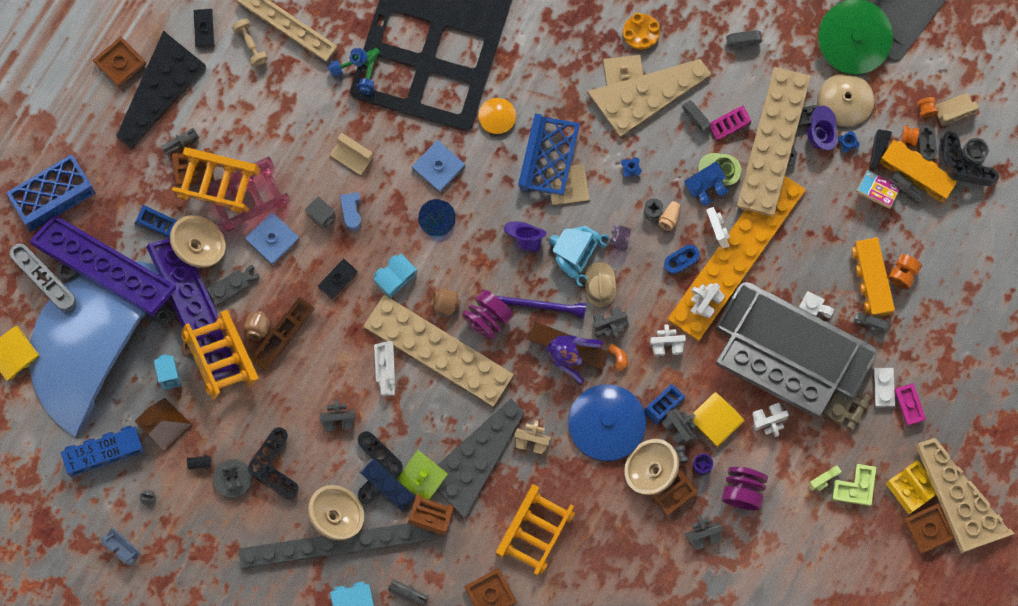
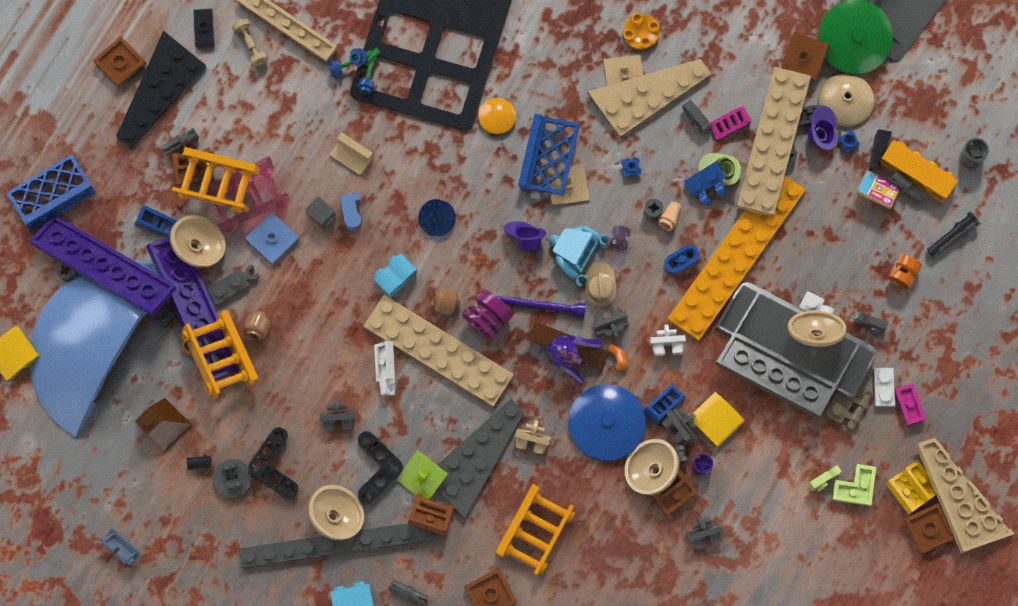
piece [10,244,76,312] -> none
blue brick [61,426,144,477] -> none
dark grey hinge [140,489,156,506] -> none
medium azure brick [154,354,182,390] -> none
reddish brown slope [251,297,315,370] -> none
black plate [318,258,358,299] -> none
dark blue plate [359,458,415,512] -> none
medium blue plate [412,140,465,193] -> none
white hips [691,283,725,318] -> none
white plate [707,207,730,249] -> none
magenta wheel [721,467,768,511] -> none
dark grey beam [726,30,762,47] -> none
white hips [752,403,789,437] -> none
light orange brick [851,237,895,318] -> none
orange wheel [900,125,919,146] -> none
orange wheel [917,97,939,118] -> none
dark grey beam [917,125,937,162] -> none
tan panel [935,93,979,127] -> none
black beam [940,131,999,187] -> none
none -> dark orange plate [781,32,830,80]
none -> tan dish [788,311,847,347]
none -> black pin [927,211,980,258]

